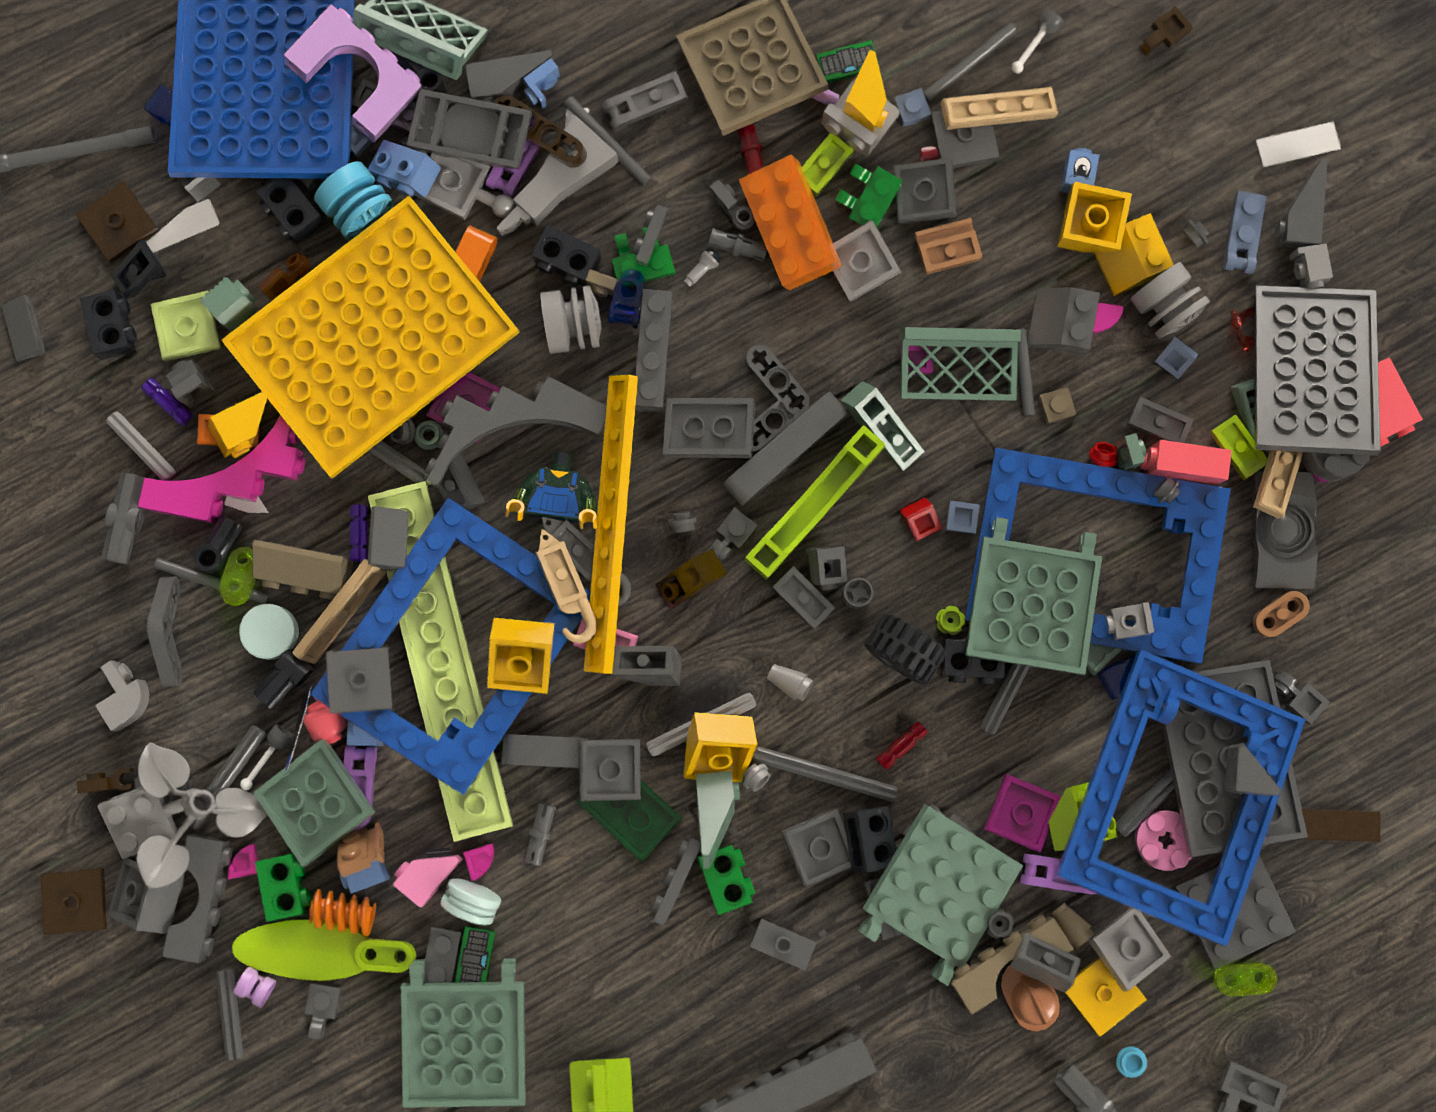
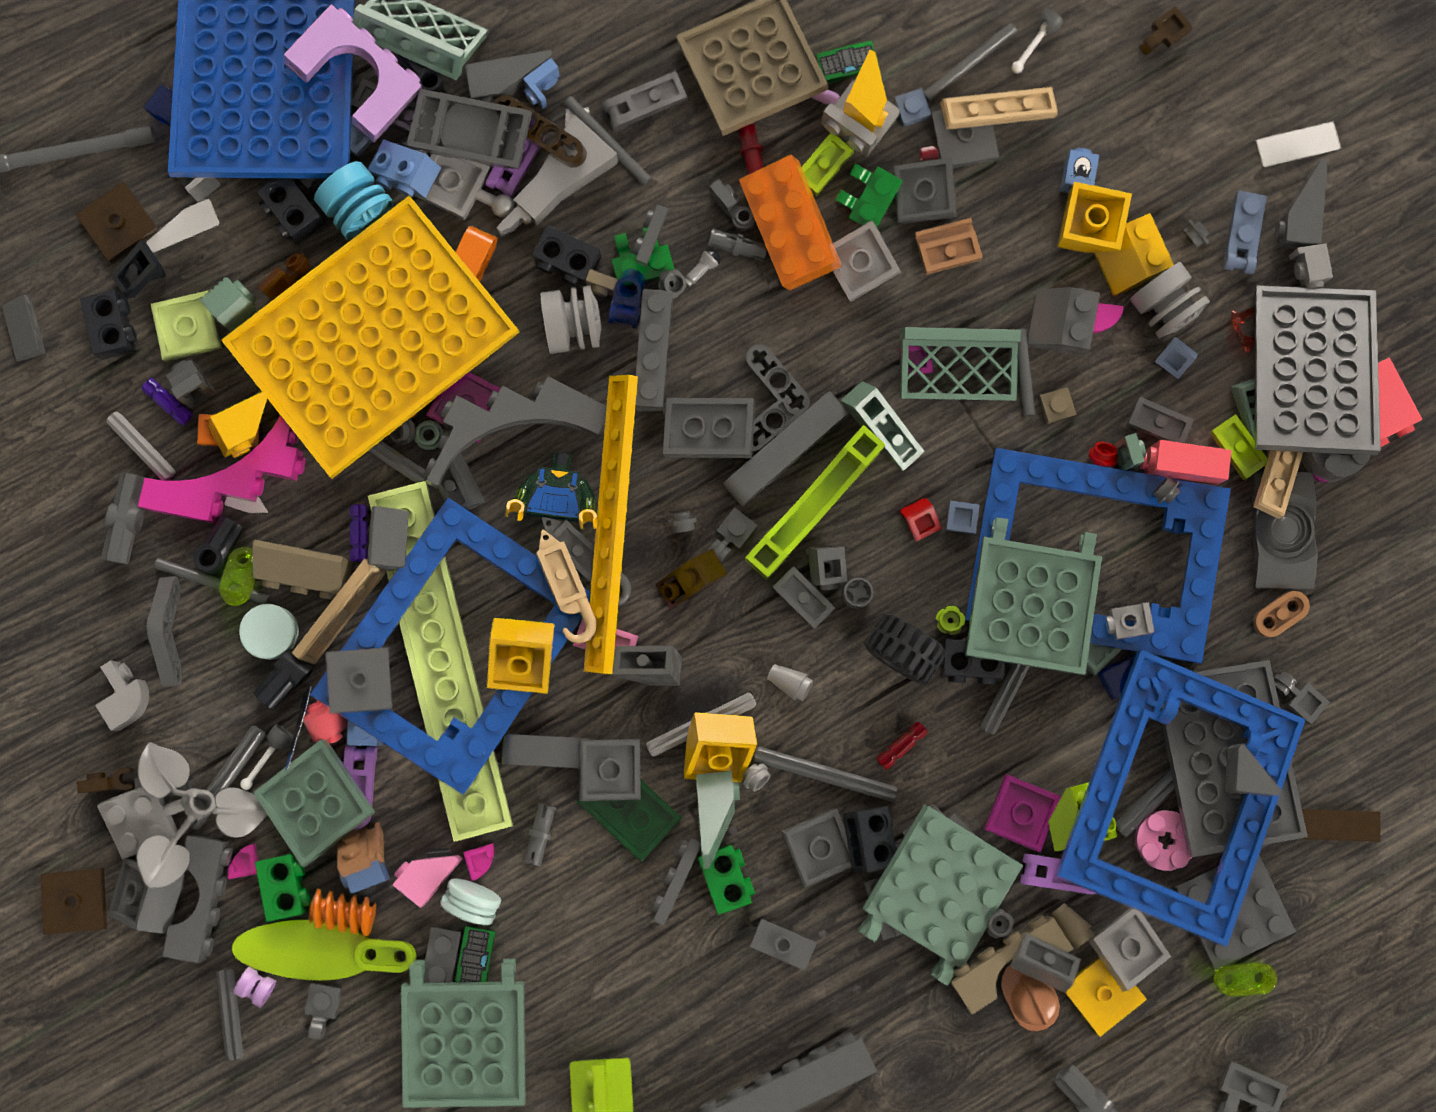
medium azure plate [1116,1046,1147,1078] -> none
none -> dark grey plate [658,269,686,298]

